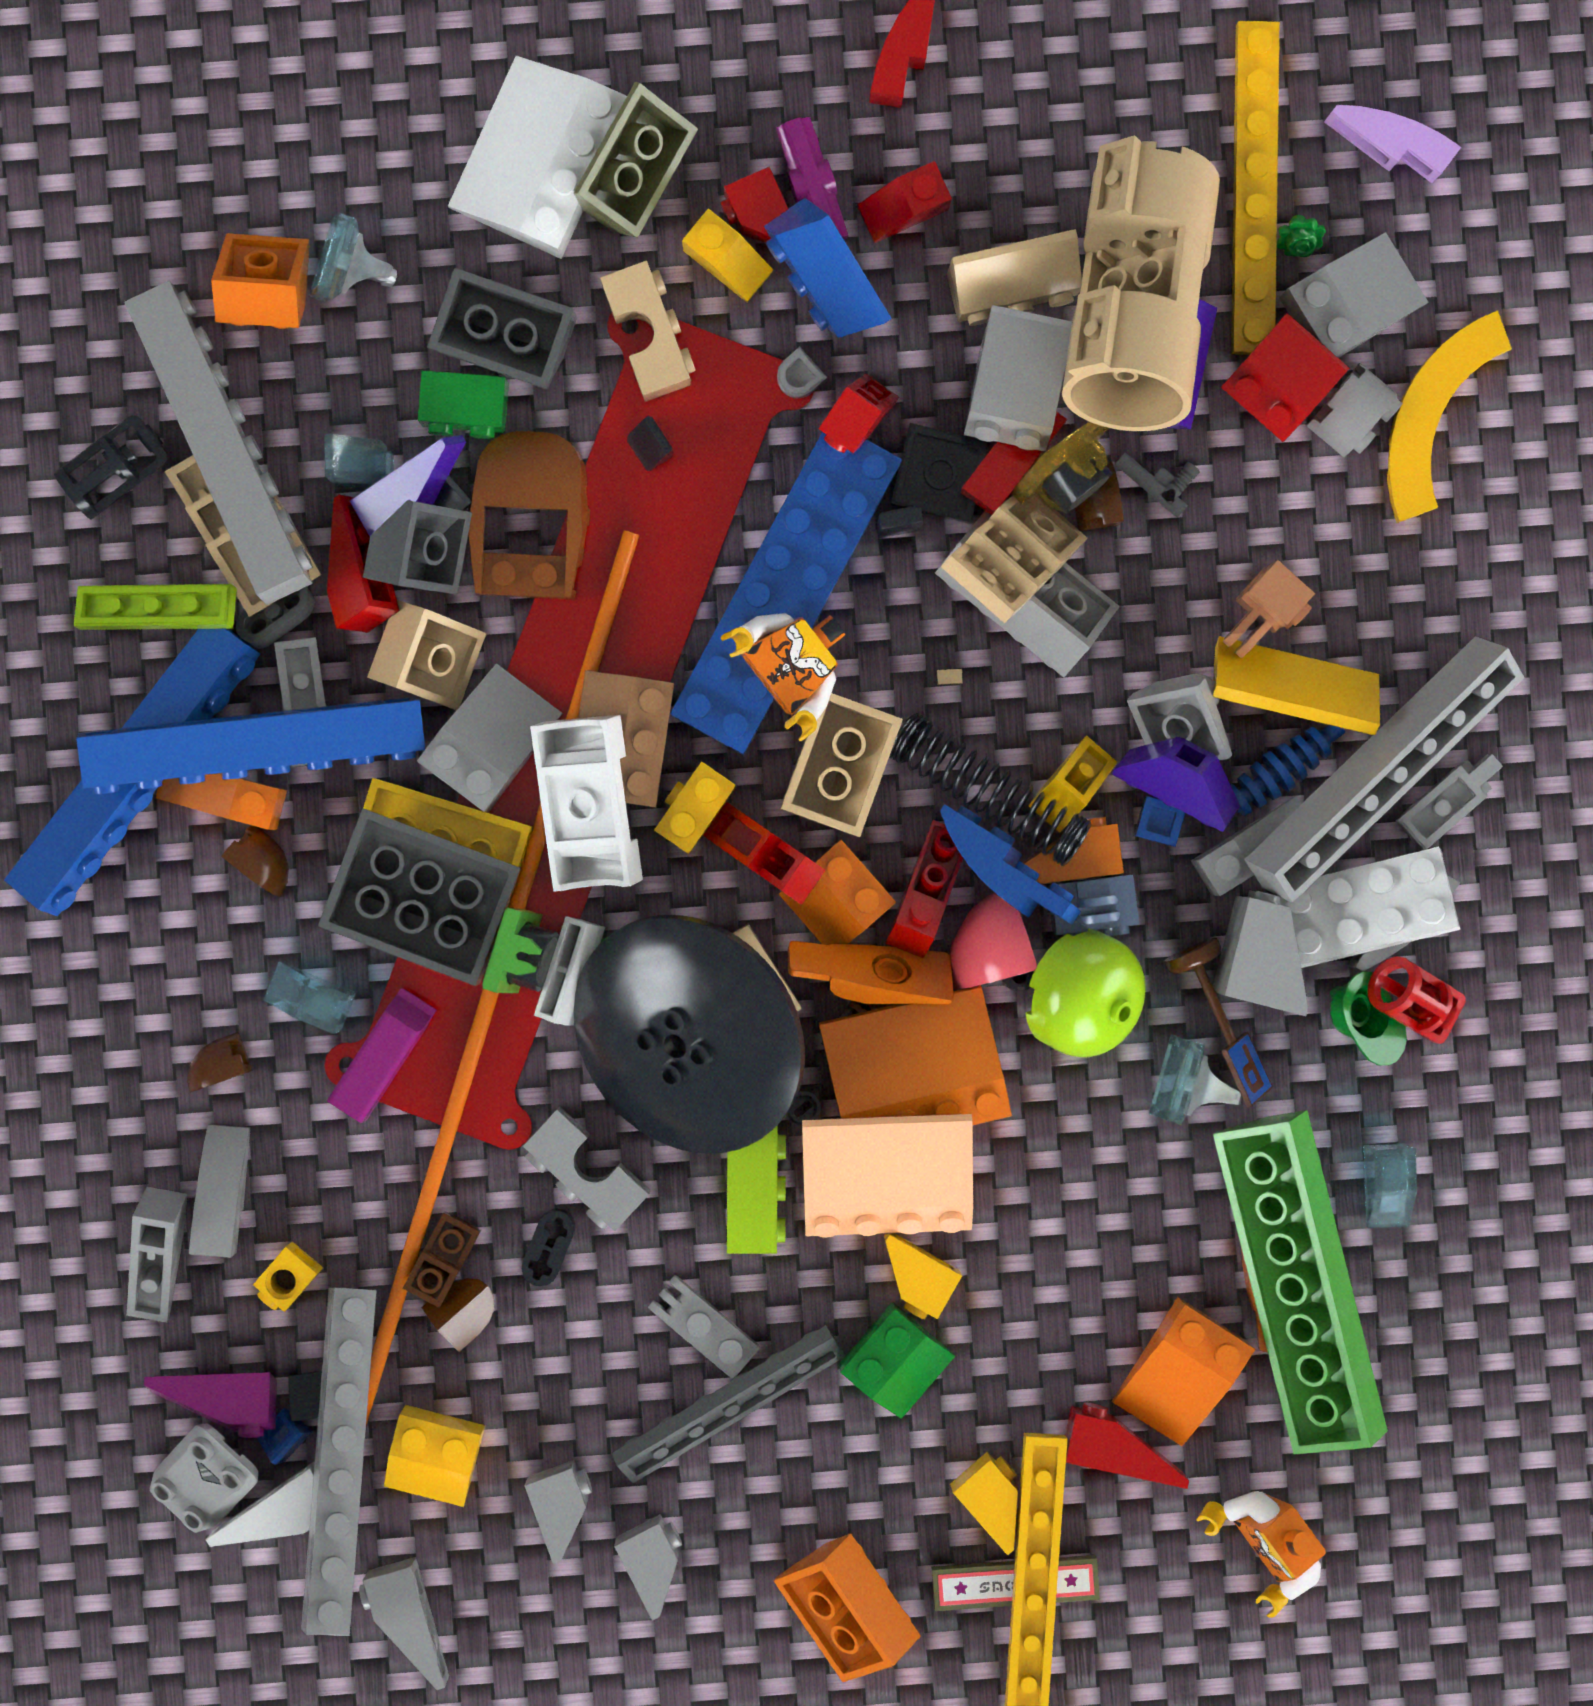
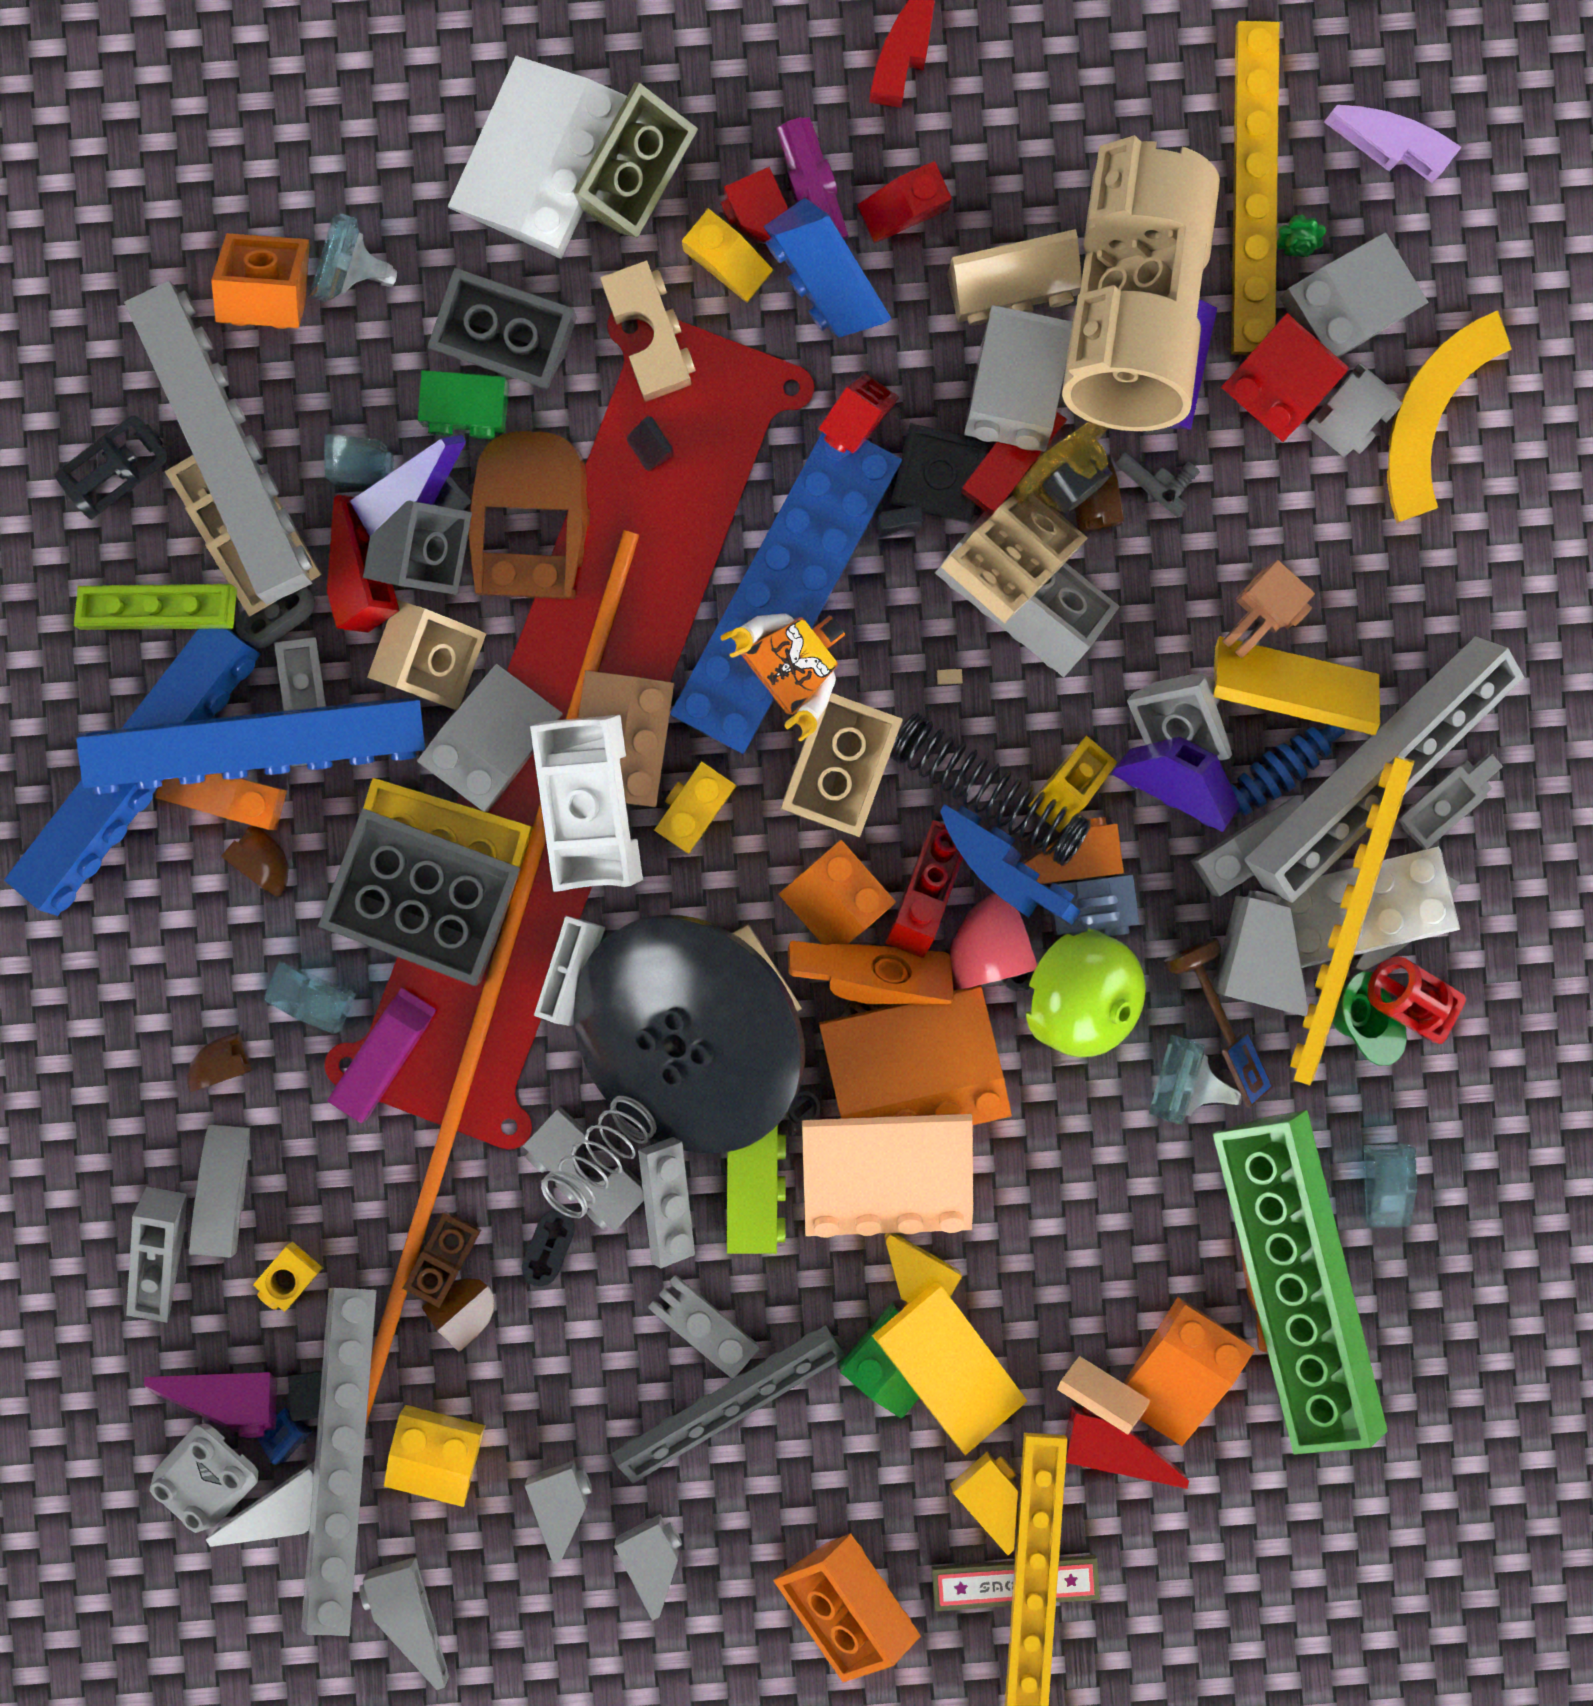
bright green piece [482,907,559,993] -> none
red slope [703,802,825,905] -> none
light grey tile [777,346,827,398] -> none
blue plate [1134,796,1185,847] -> none
torso [1196,1491,1326,1618] -> none
none -> light grey piece [541,1096,657,1218]
none -> light grey plate [638,1137,695,1269]
none -> yellow tile [872,1281,1027,1456]
none -> light nougat tile [1057,1356,1151,1434]
none -> yellow plate [1290,756,1415,1085]

